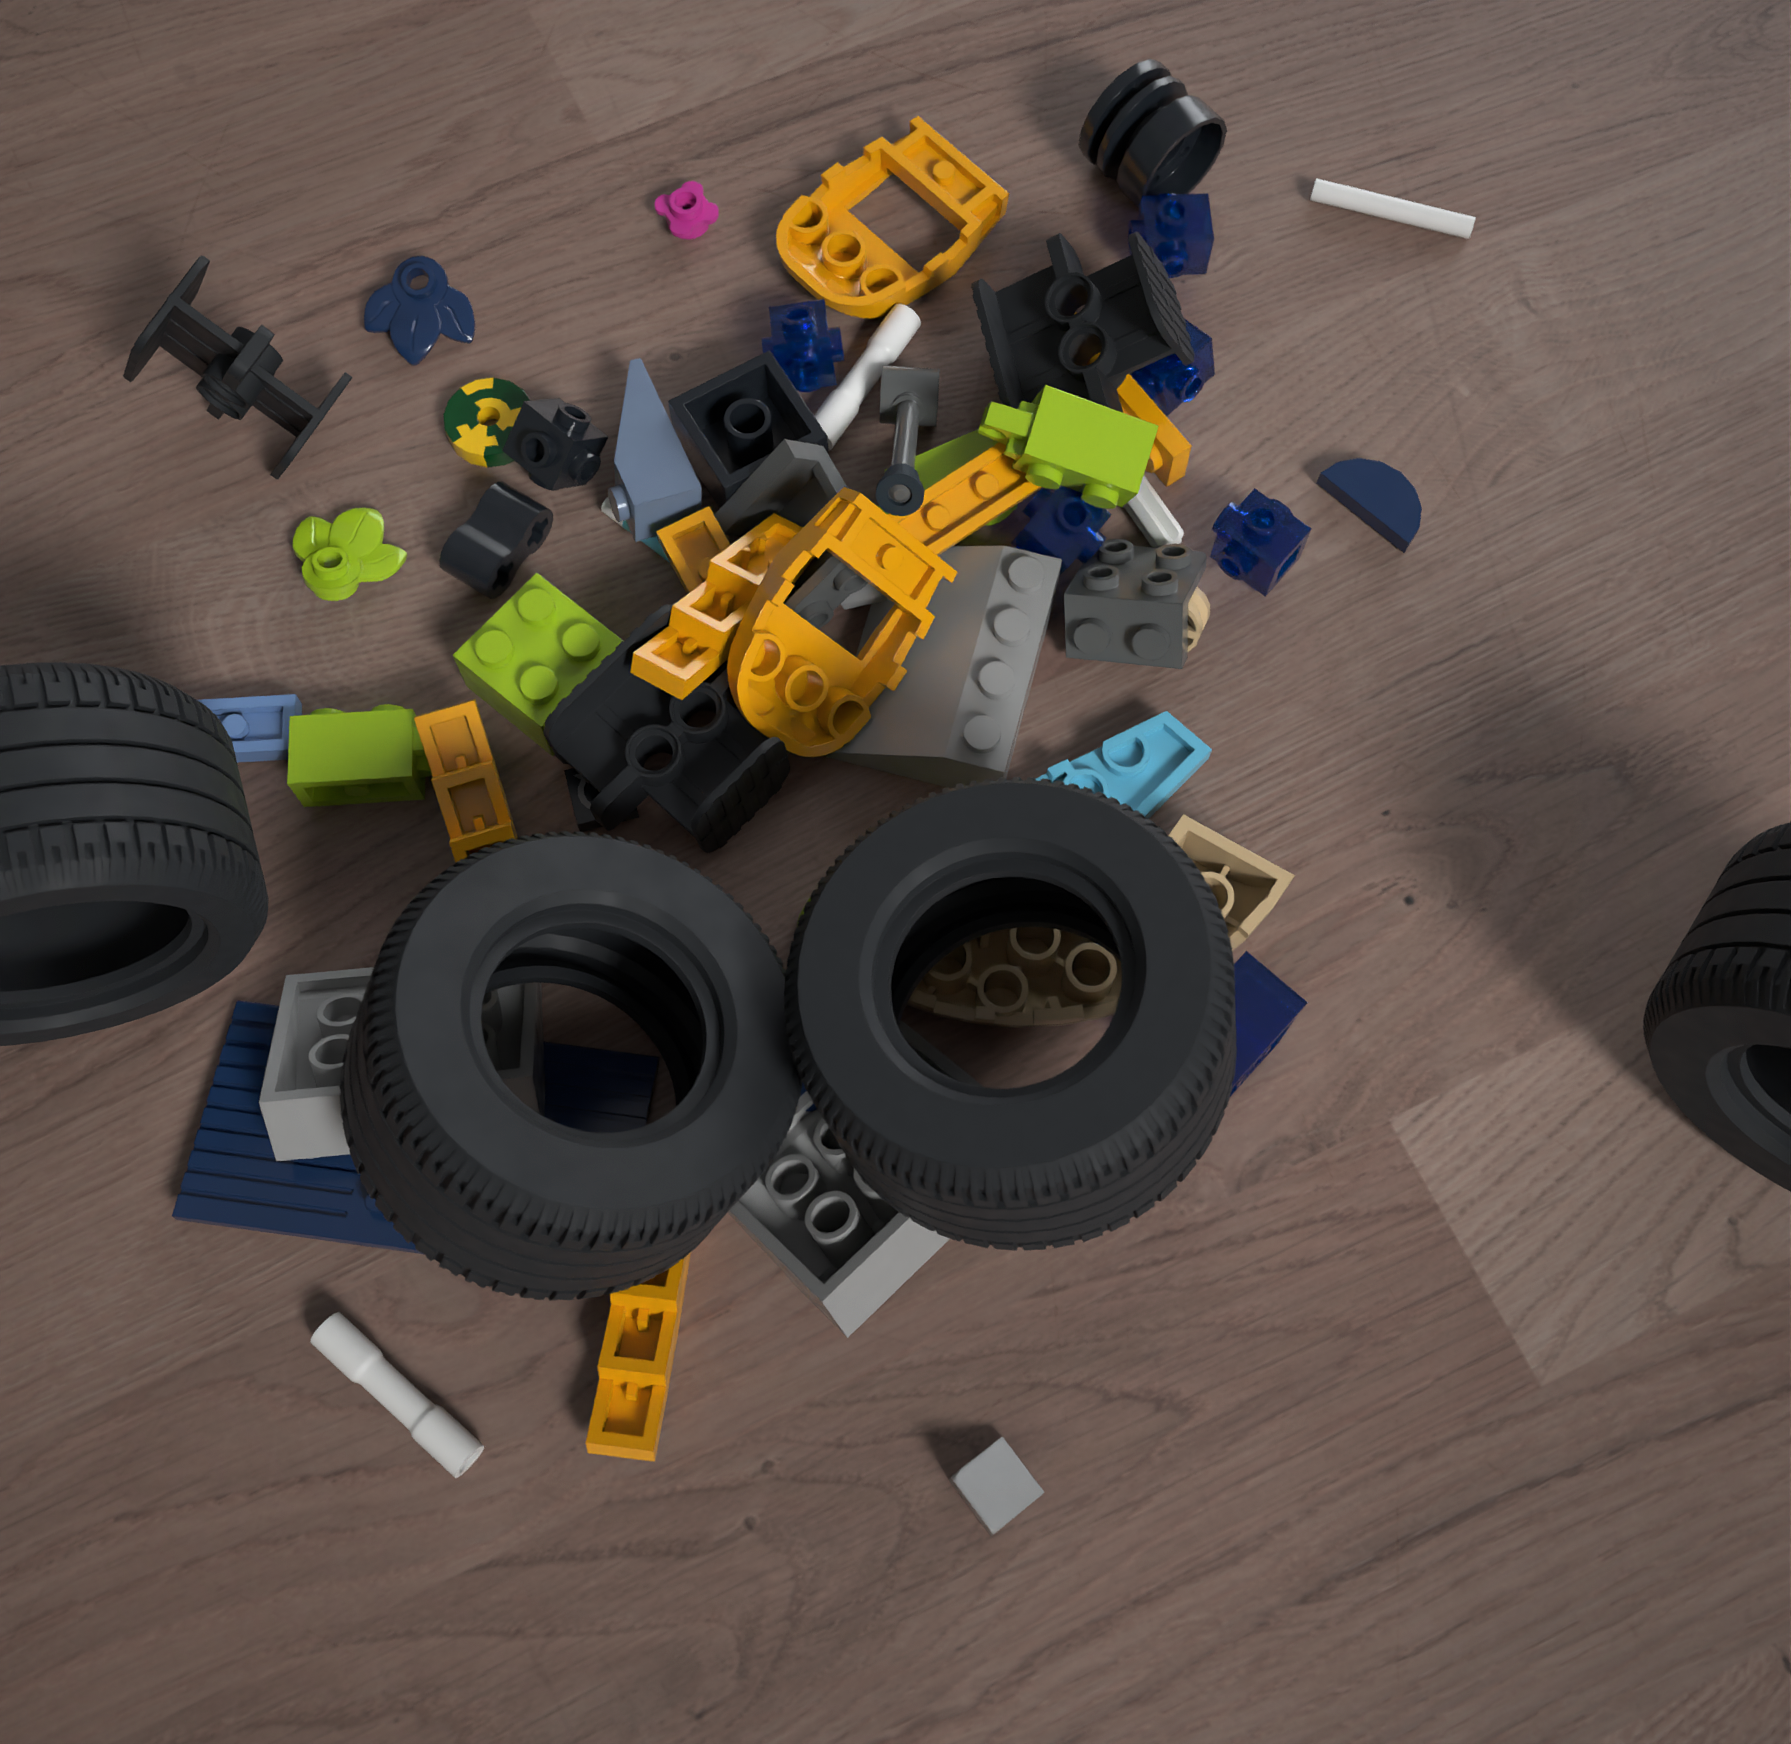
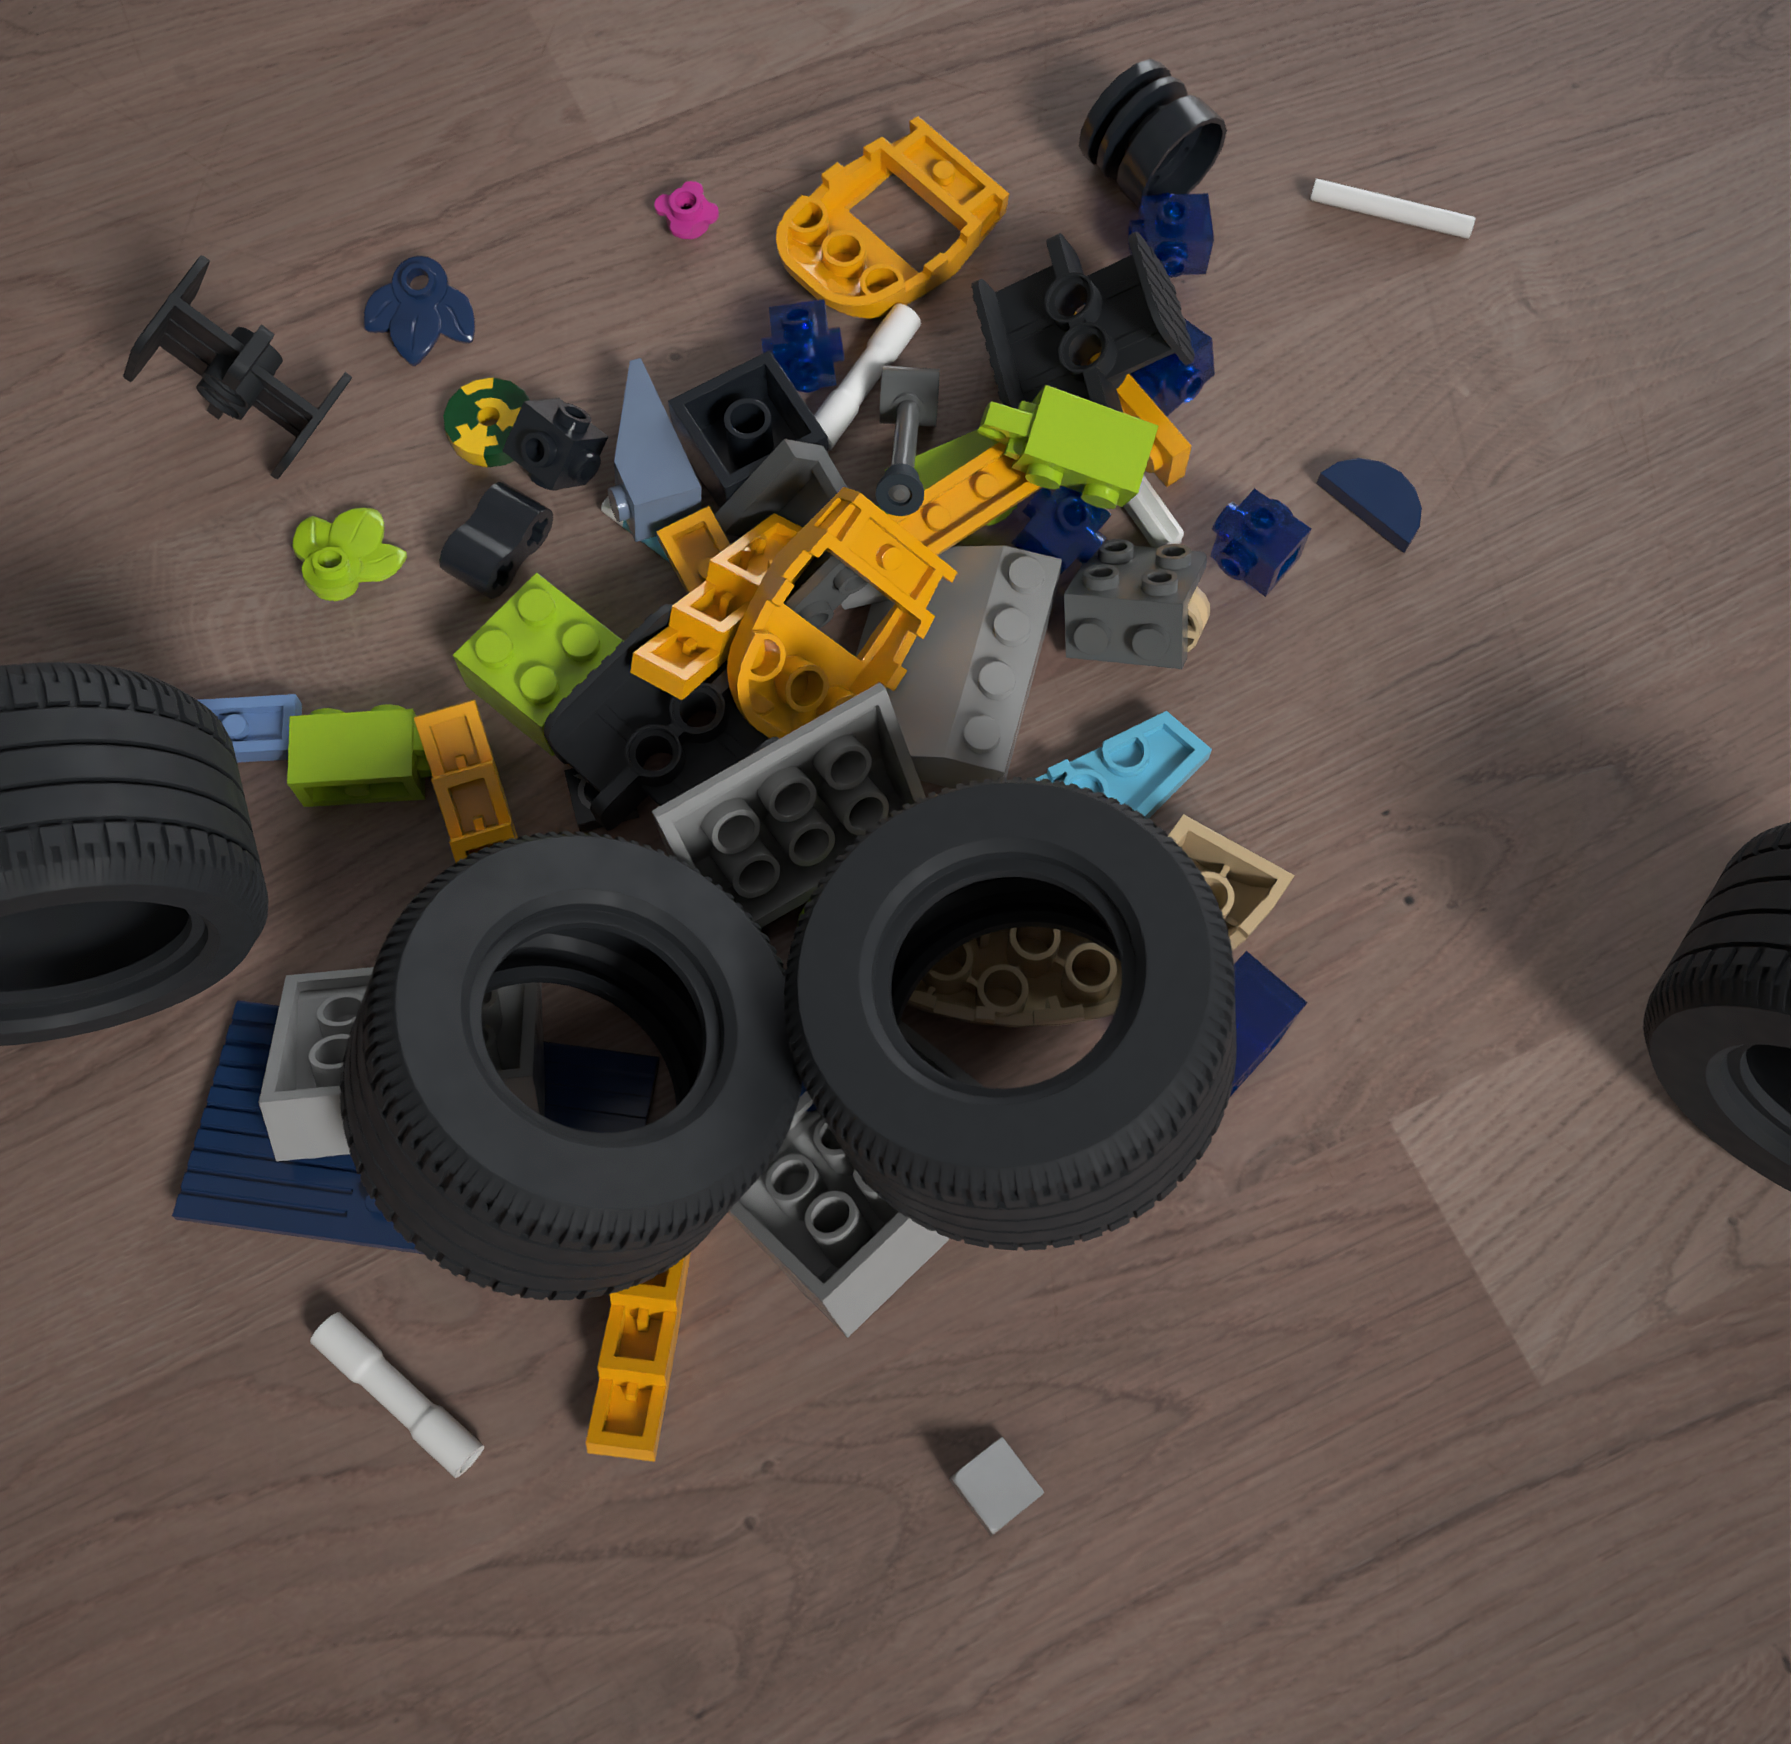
none -> light grey slope [651,683,926,928]

